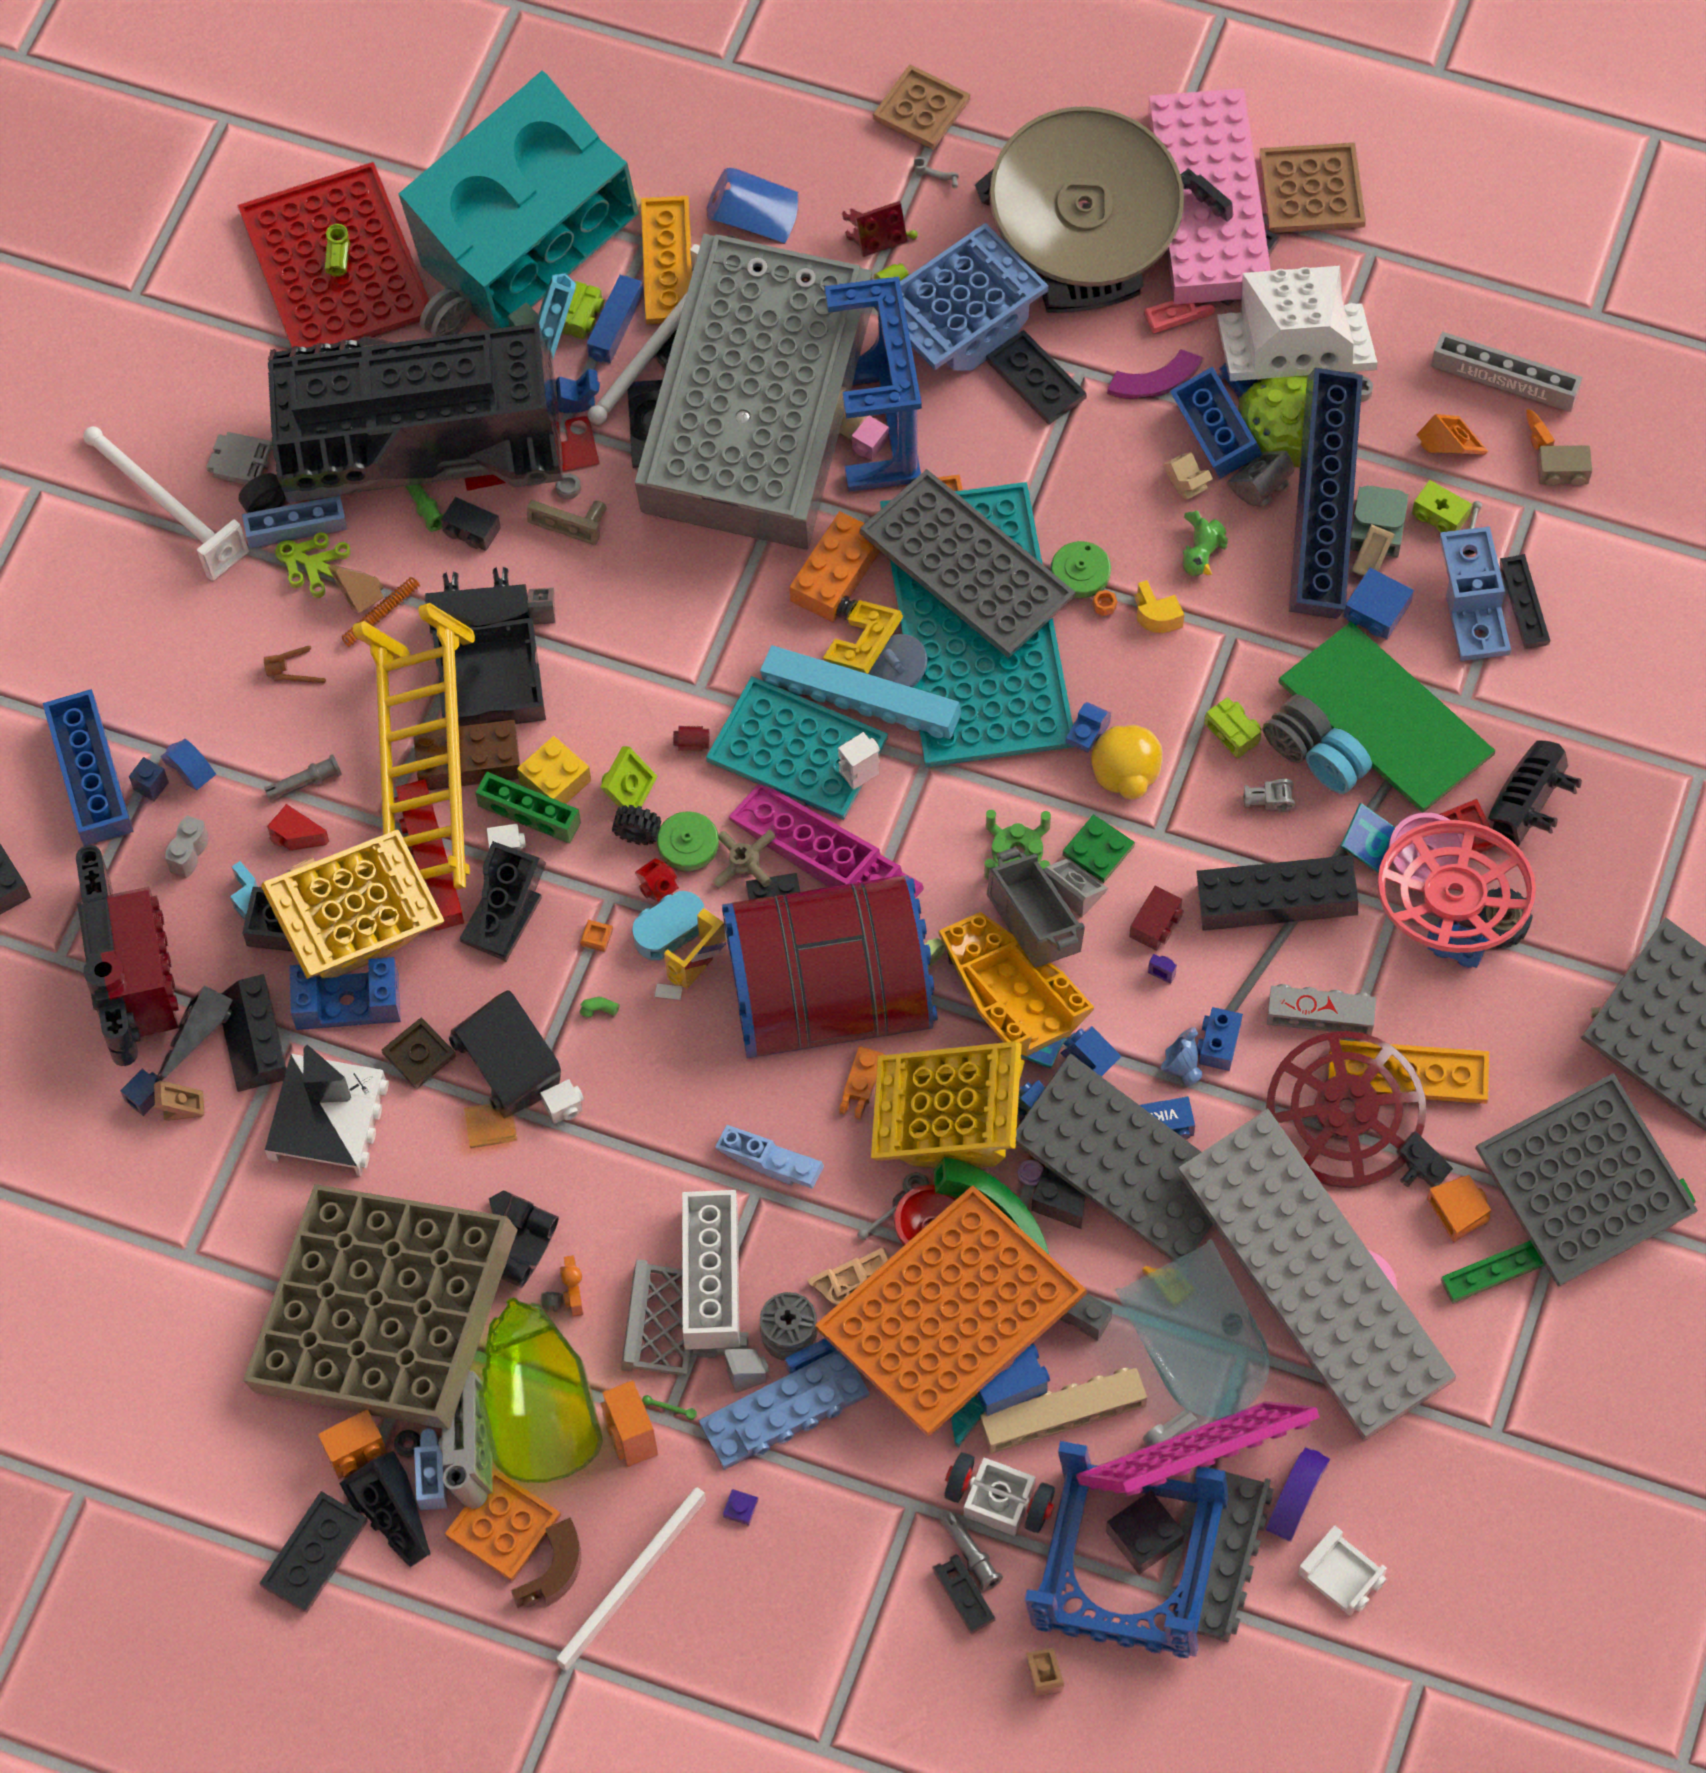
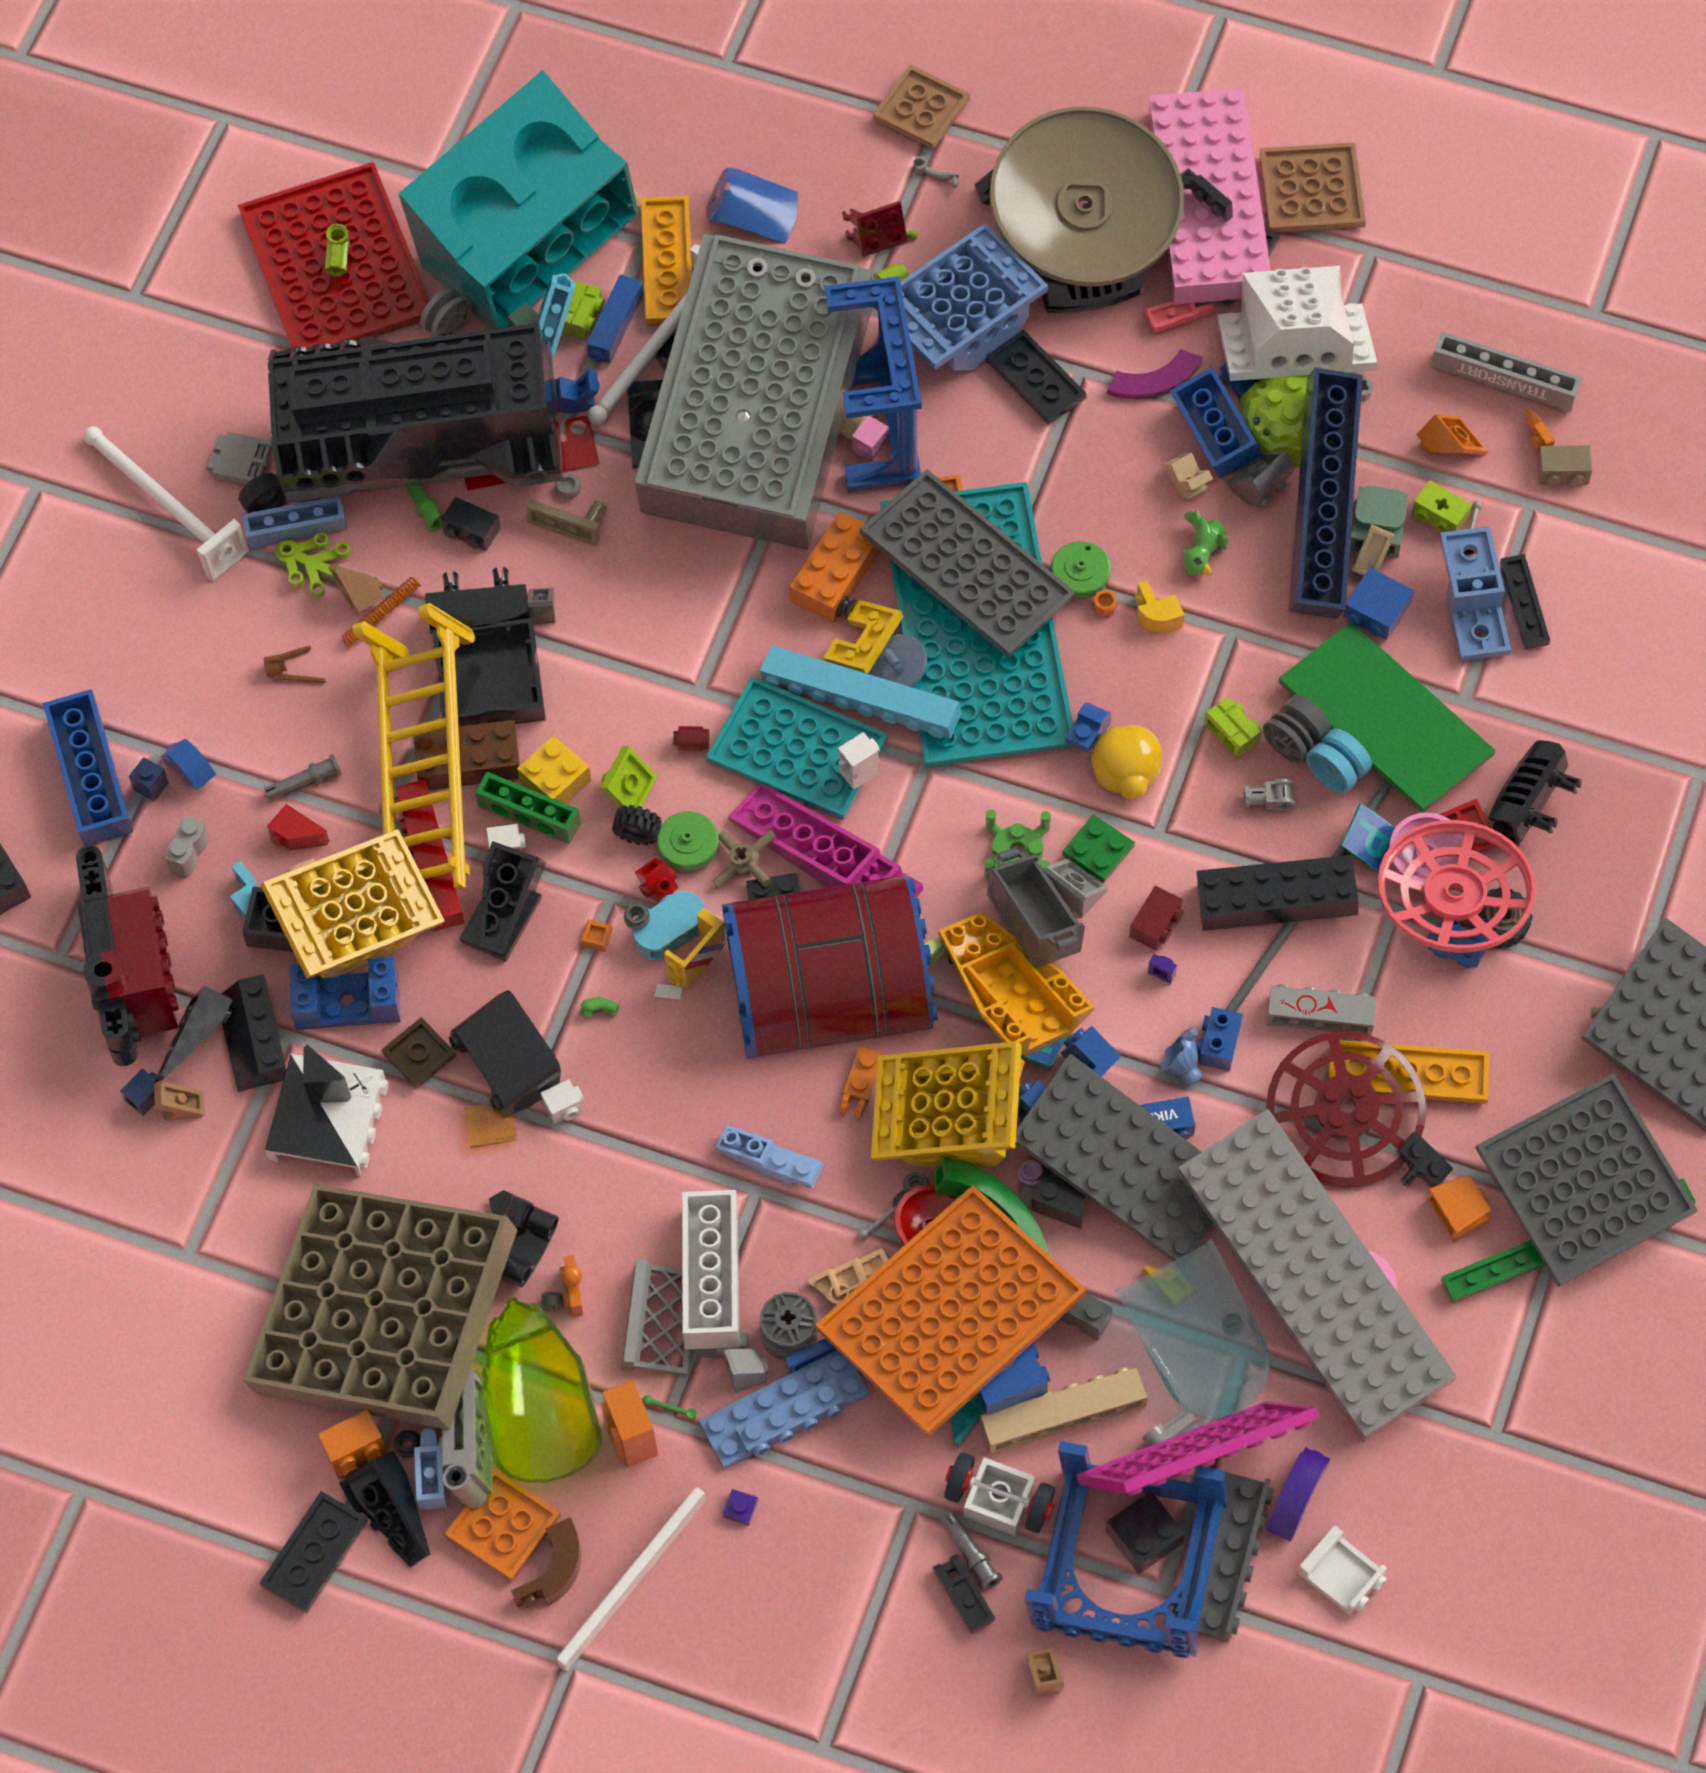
none -> dark grey plate [624,904,650,930]

